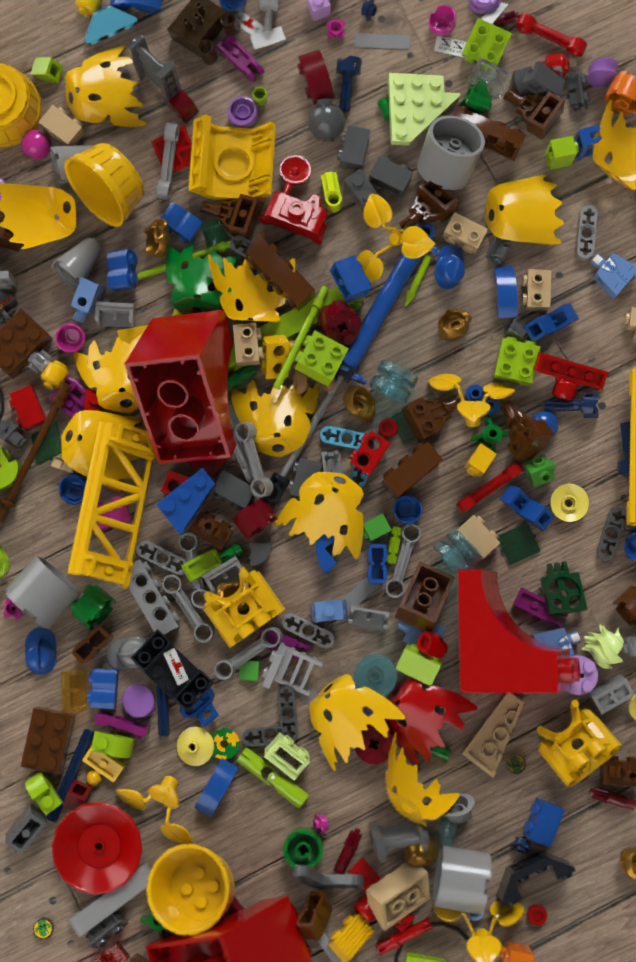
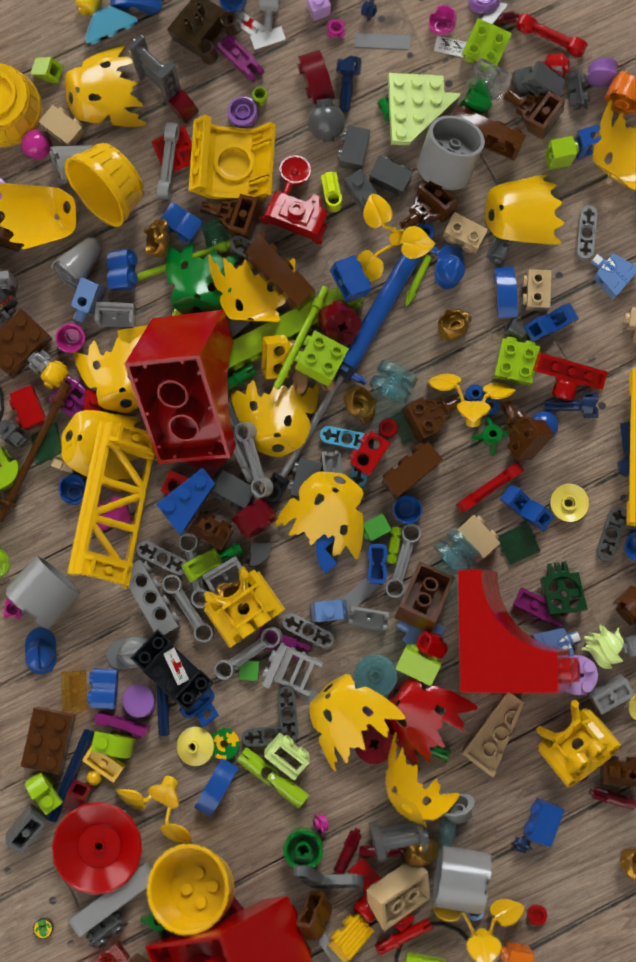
green brick [70,584,116,630] -> none
reddish brown brick [72,626,113,664] -> none
tan brick [233,323,263,366] -> none
yellow brick [464,443,497,477] -> none
black slope [497,851,576,906] -> none
clear smoke tile [506,753,526,774] -> none
bright green brick [523,454,556,488] -> none
none -> dark red piece [359,845,406,858]

